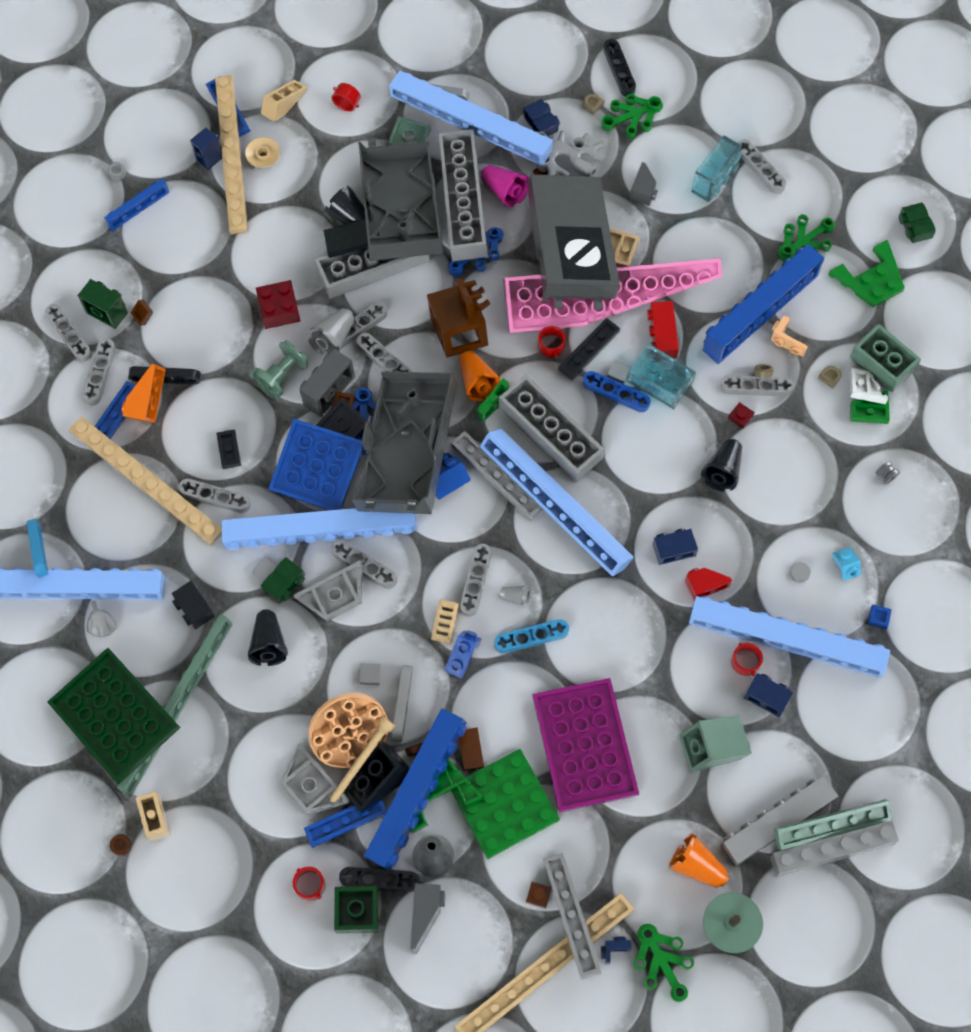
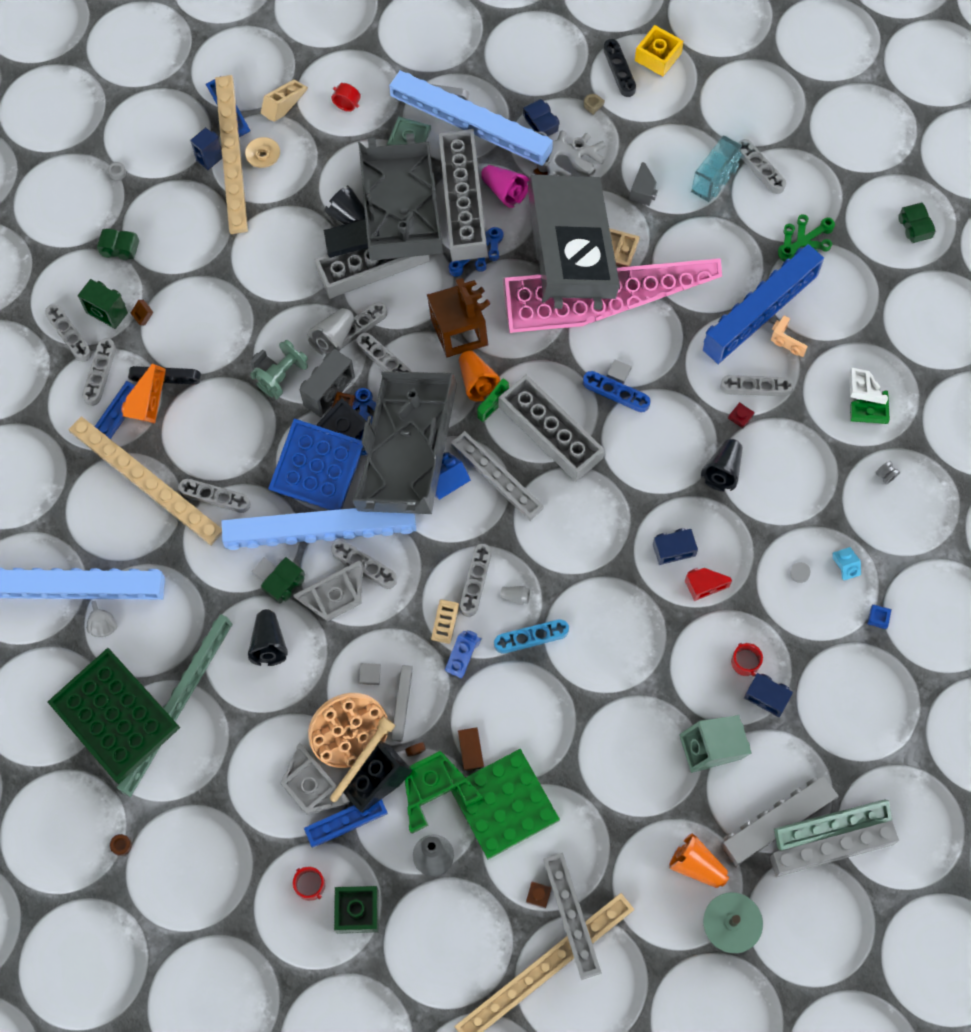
dark azure beam [27,518,49,578] -> none
blue plate [104,179,169,231] -> none
tan brick [136,791,171,841] -> none
black brick [171,581,215,630] -> none
black plate [216,429,242,469] -> none
dark red brick [256,280,301,329] -> none
black beam [339,867,420,892] -> none
blue brick [364,708,467,870] -> none
dark grey slope [410,883,445,954] -> none
light blue brick [479,428,634,577] -> none
magenta plate [532,678,639,813] -> none
red piece [538,326,566,358] -> none
black plate [558,318,620,380] -> none
green plant [601,94,663,138] -> none
dark blue bracket [601,936,631,965] -> none
clear light blue brick [627,344,696,409] -> none
green plant [633,924,694,1002] -> none
red brick [647,301,679,360] -> none
light blue brick [689,596,890,677] -> none
dark tan tile [754,364,773,378] -> none
dark tan tile [818,366,841,388] -> none
green wing [828,240,905,308] -> none
sand green brick [850,324,921,392] -> none
none -> dark green brick [97,229,140,260]
none -> dark grey bracket [251,349,277,371]
none -> yellow brick [635,25,683,77]

